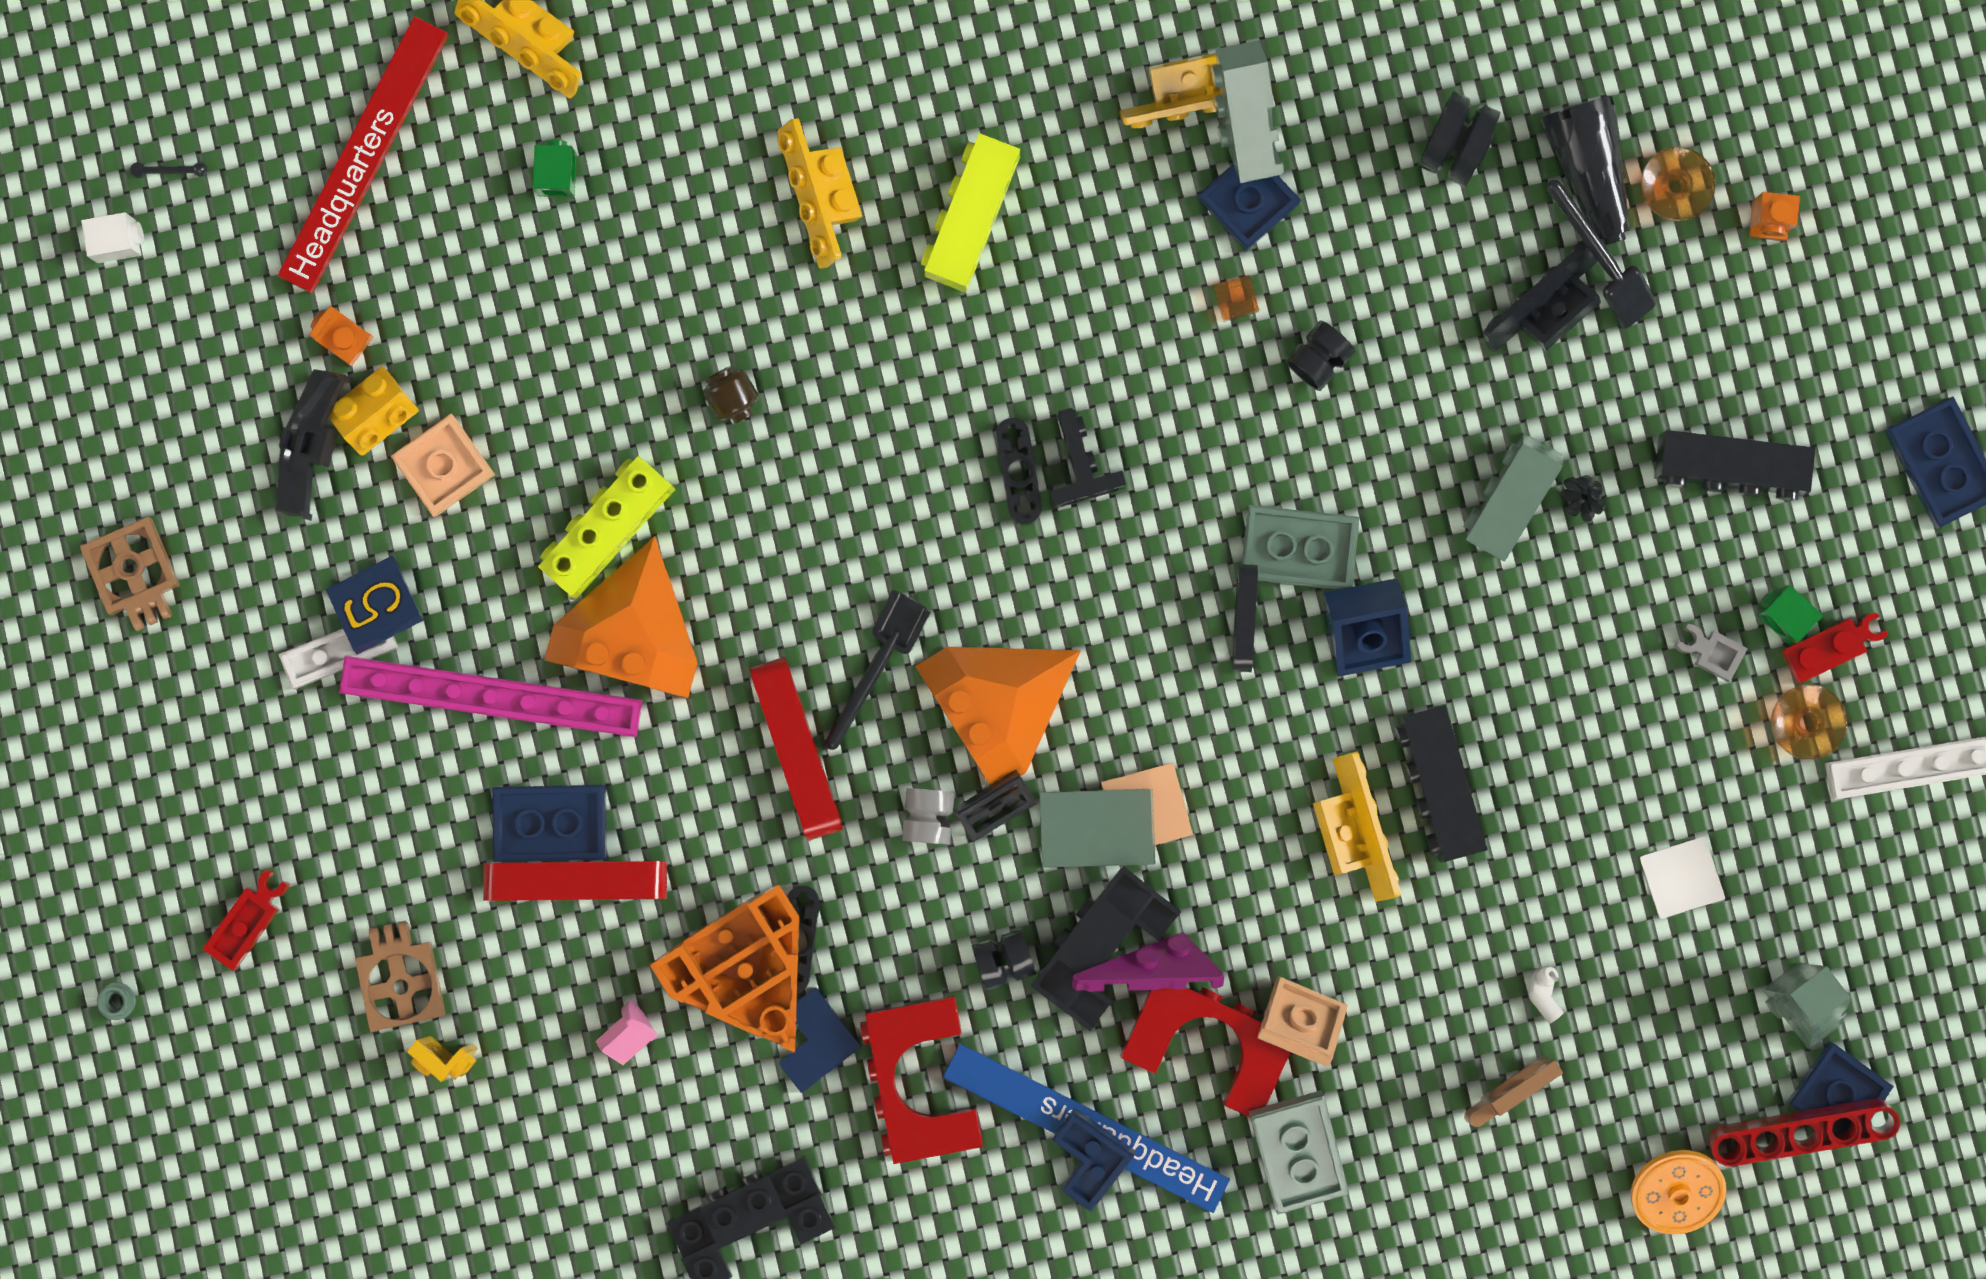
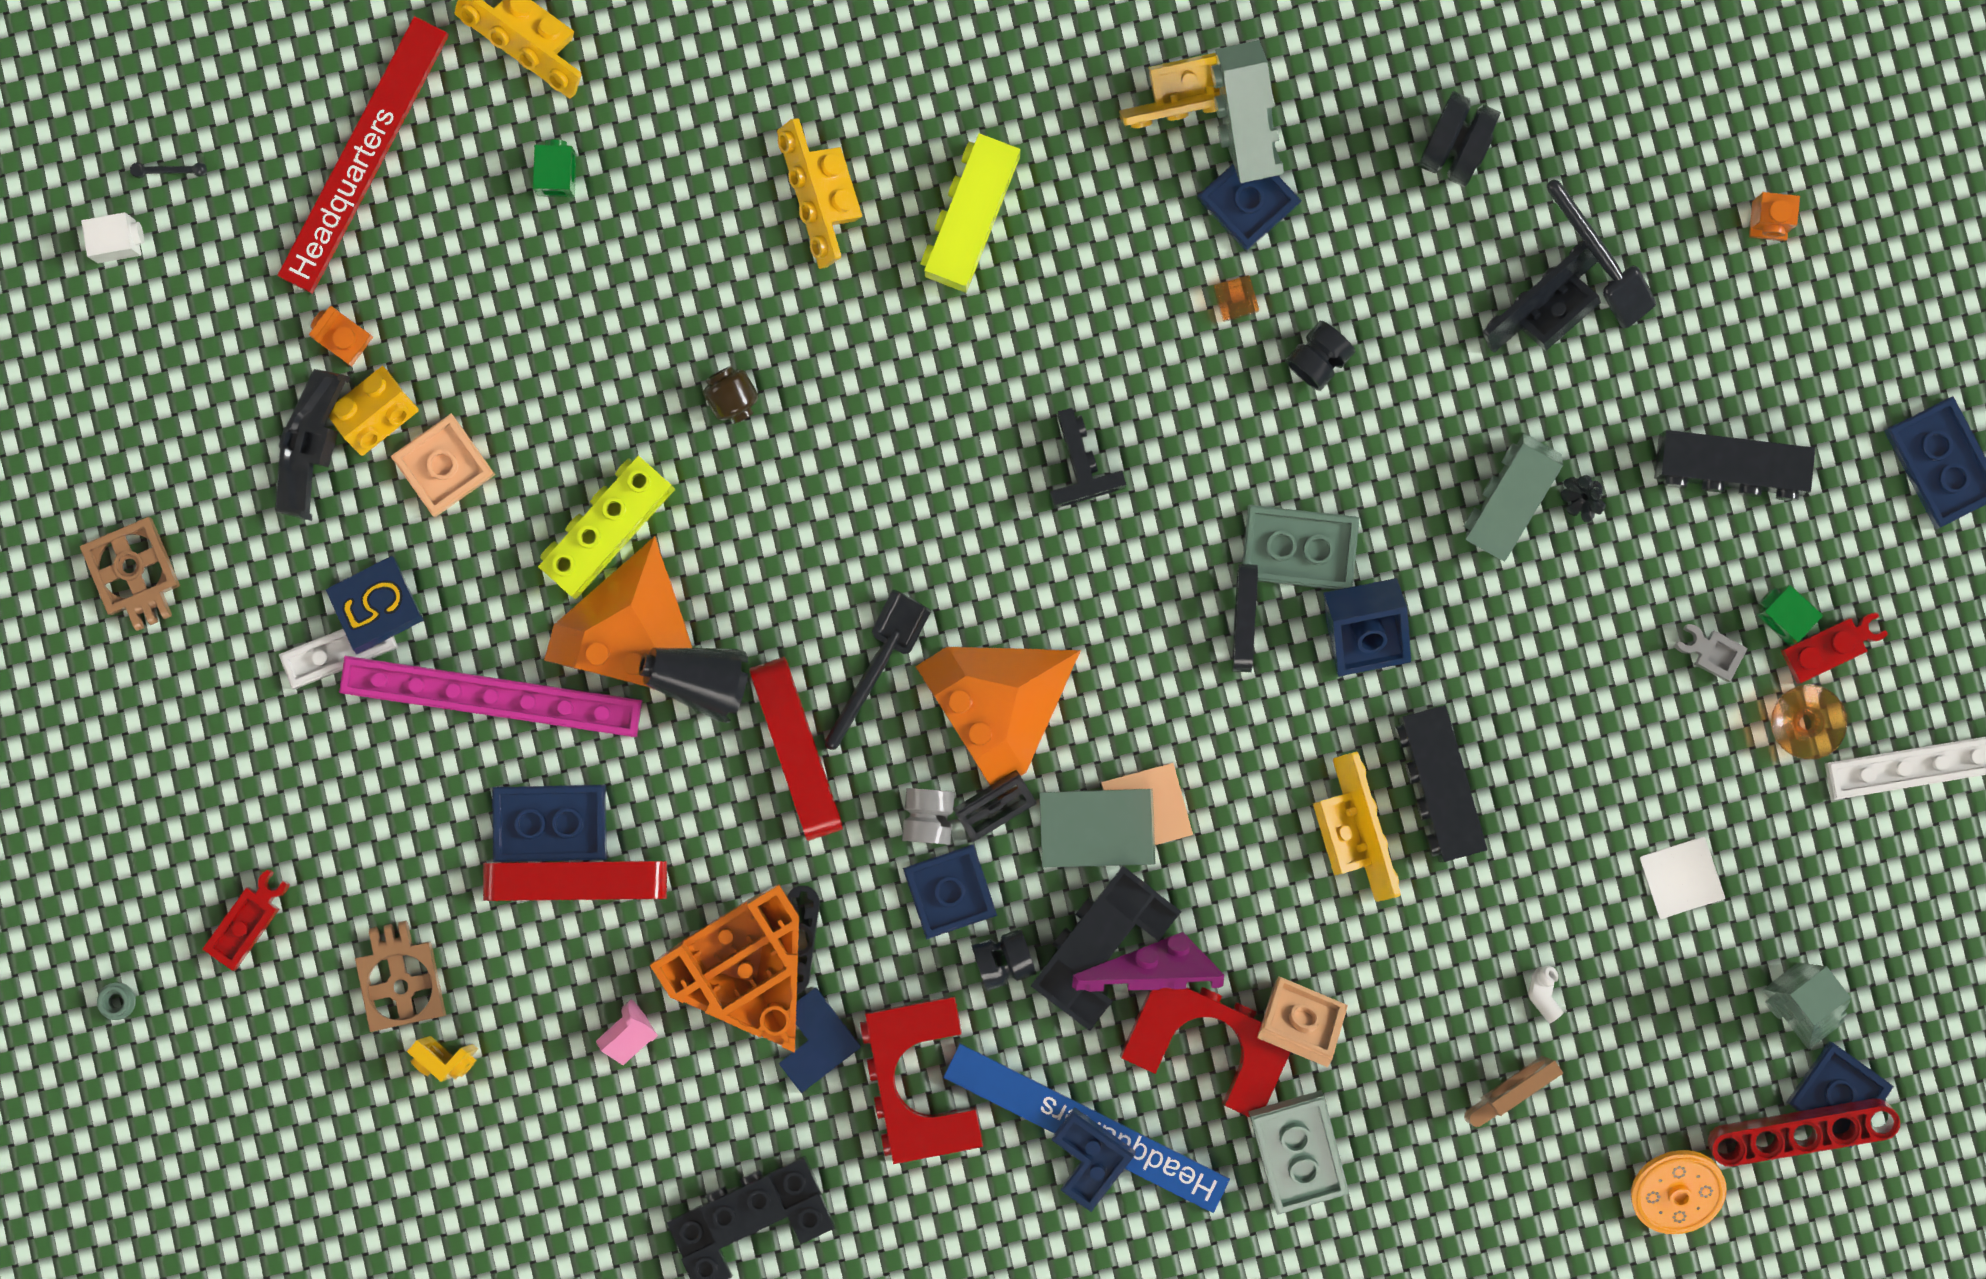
black beam [996,418,1042,526] -> none
black cone [1540,95,1630,246] -> none
clear orange dish [1641,147,1716,221] -> none
none -> black cone [639,648,748,723]
none -> dark blue tile [903,844,998,940]

